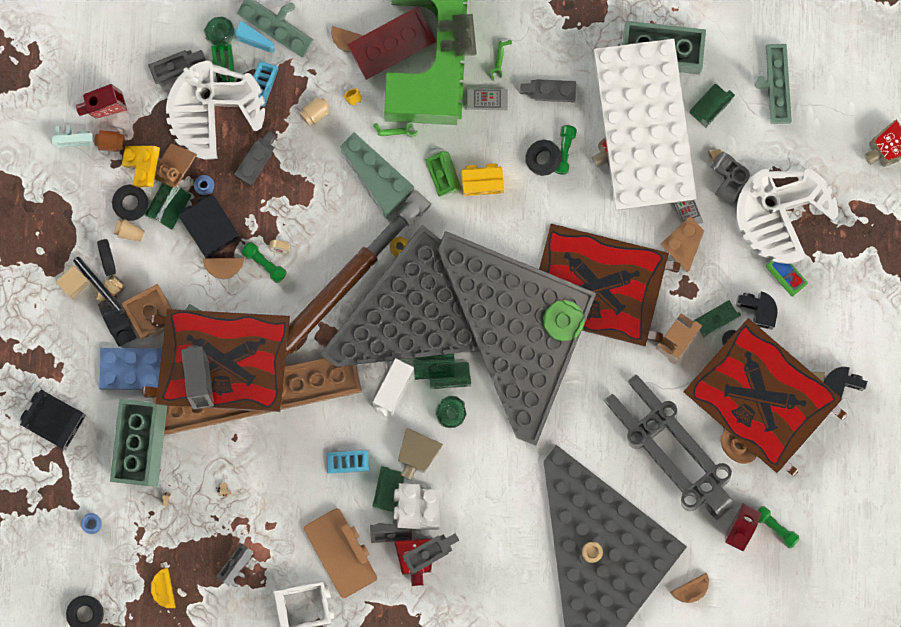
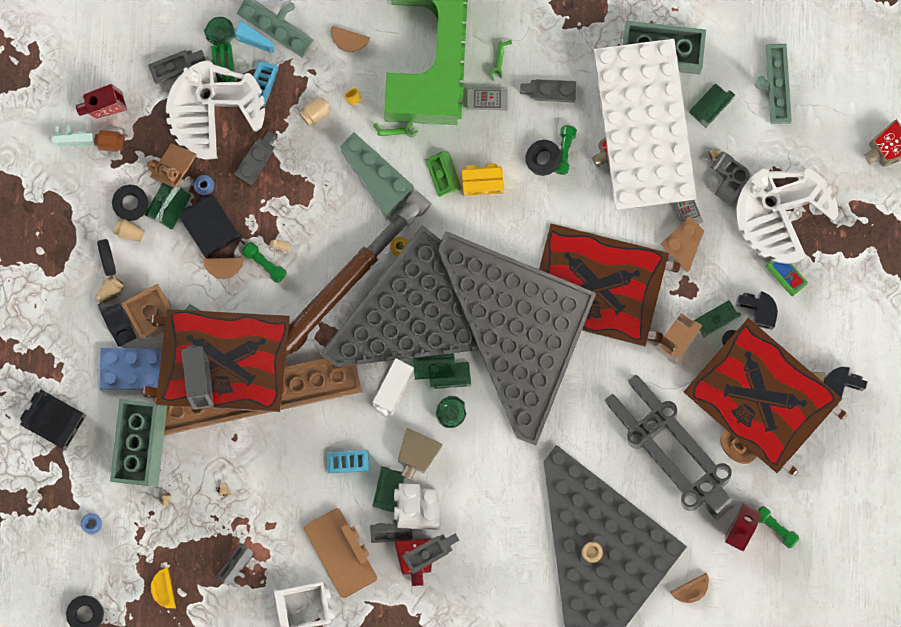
tan panel [56,265,90,299] -> none
black bar [73,257,125,315] -> none
yellow plate [121,146,160,187] -> none
dark red plate [347,6,436,80] -> none
clear smoke plate [438,14,477,57] -> none
bright green tile [543,300,585,341] -> none

